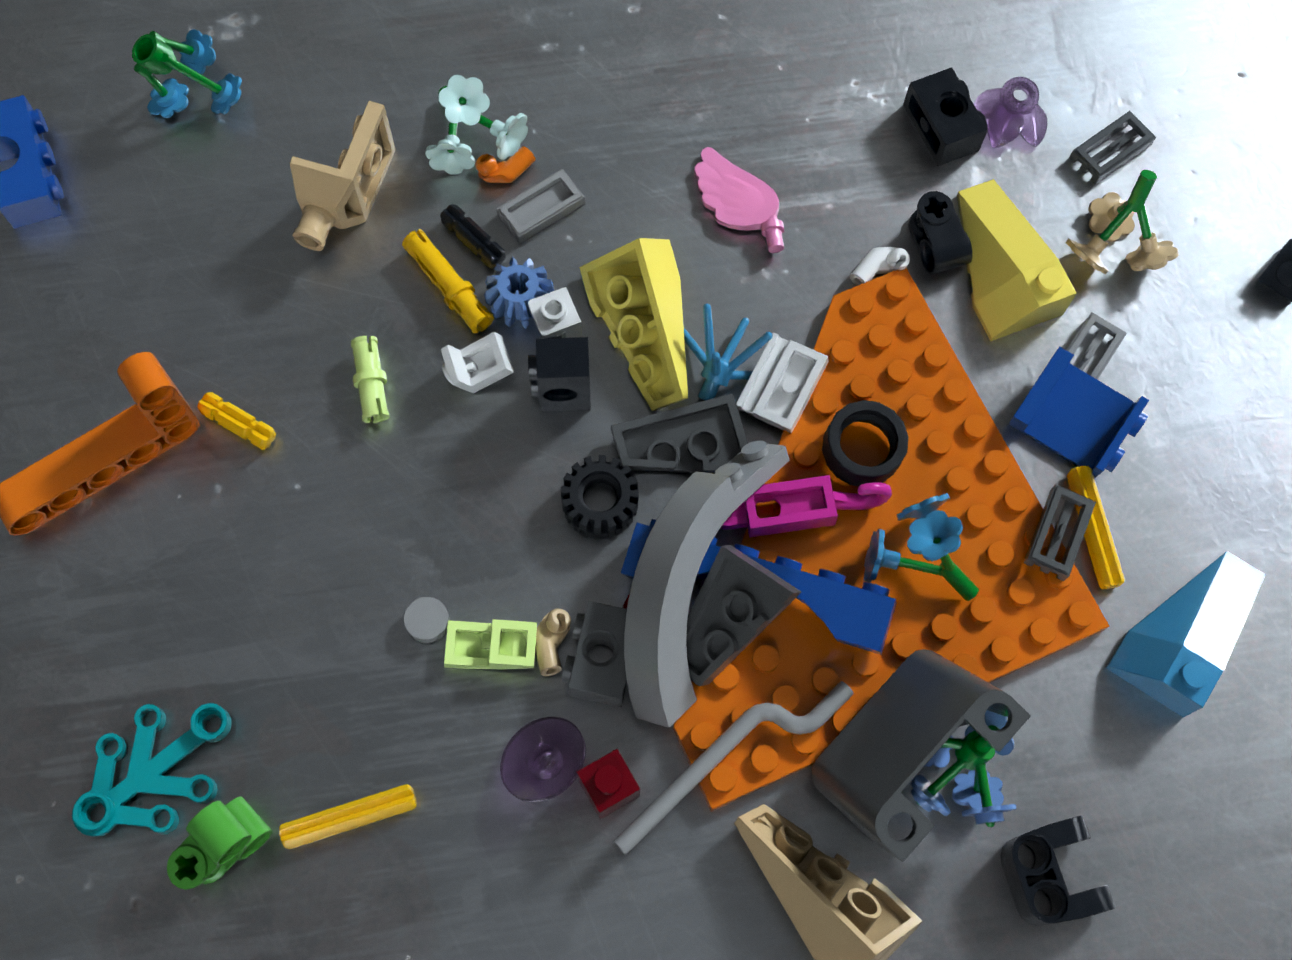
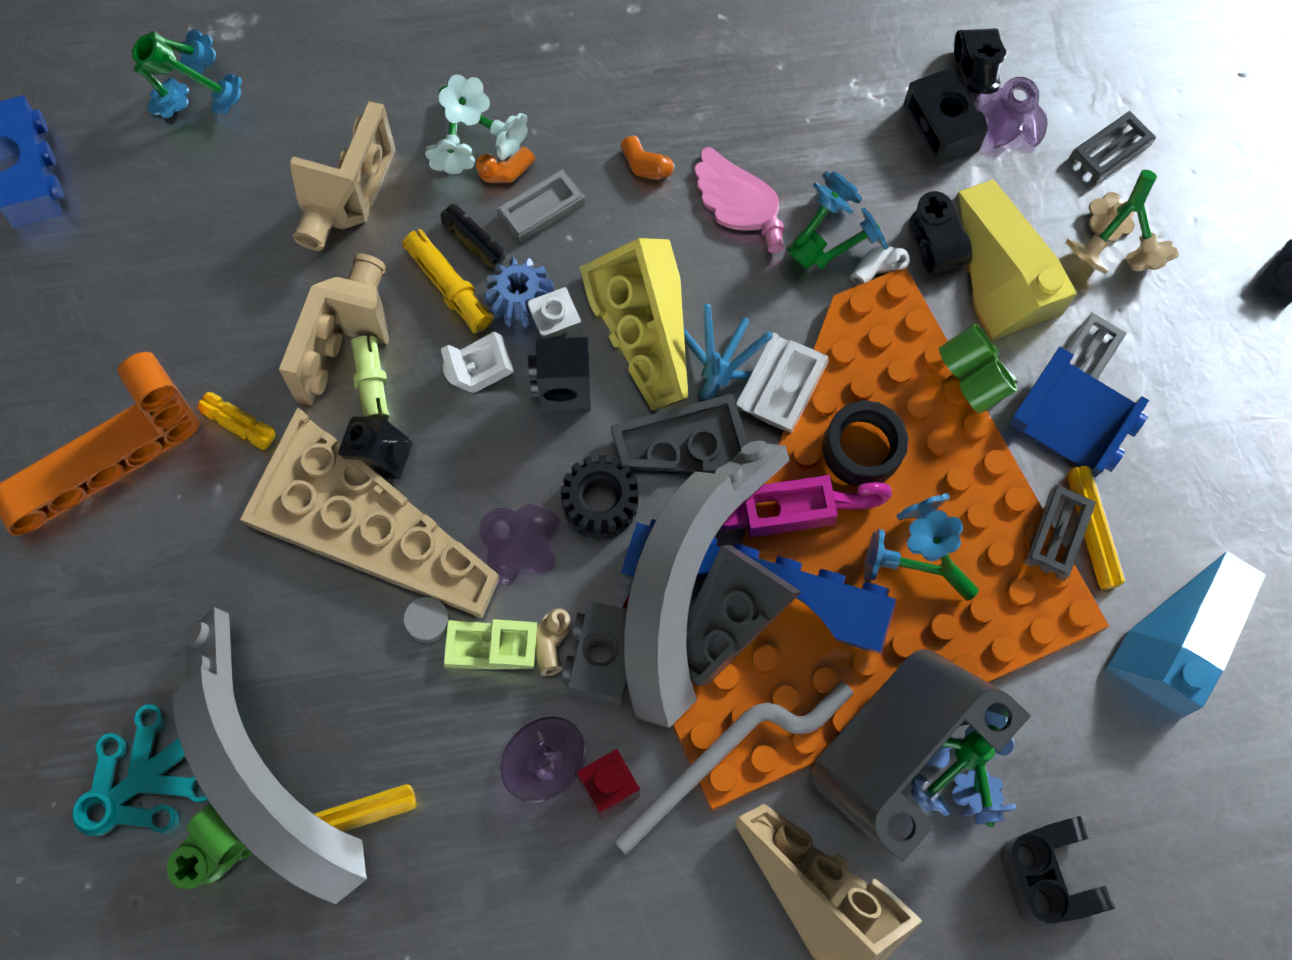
none -> light grey arch [172,607,367,904]
none -> tan wing [240,407,500,618]
none -> tan plate [279,254,389,407]
none -> black bracket [338,417,413,480]
none -> clear purple plate [479,504,560,585]
none -> orange arm [620,136,674,180]
none -> plant [785,172,889,271]
none -> bright green piece [939,323,1018,414]
none -> black piece [954,28,1007,95]

